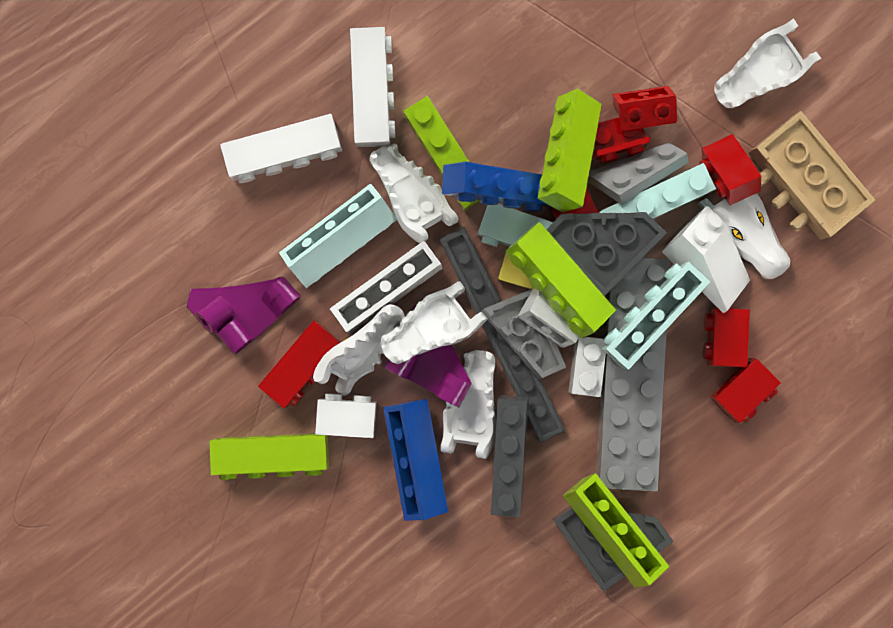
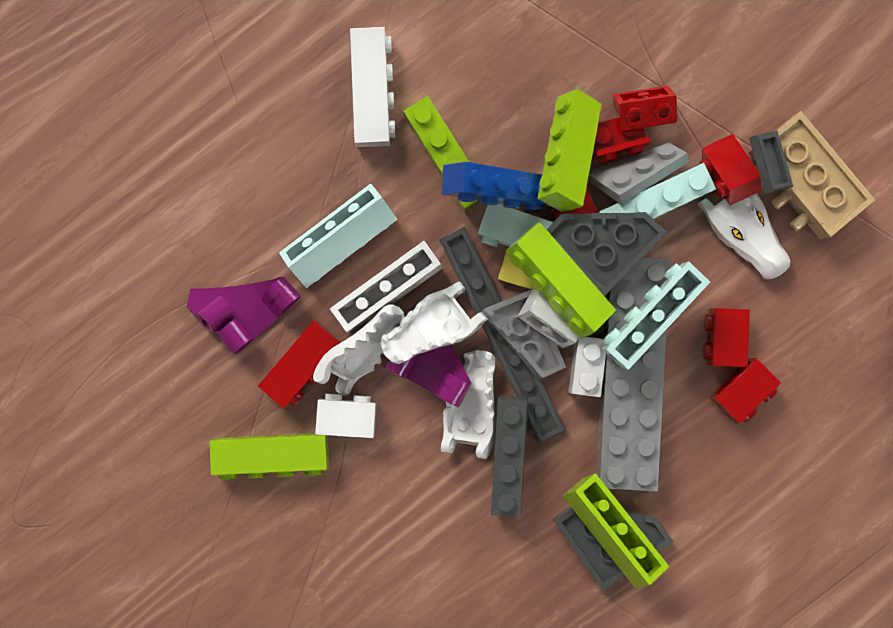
white brick [220,114,343,183] -> none
white animal [369,143,459,243] -> none
blue brick [383,399,448,521] -> none
white slope [662,206,750,313] -> none
white animal [714,18,821,109] -> none
none -> dark grey tile [749,131,794,194]

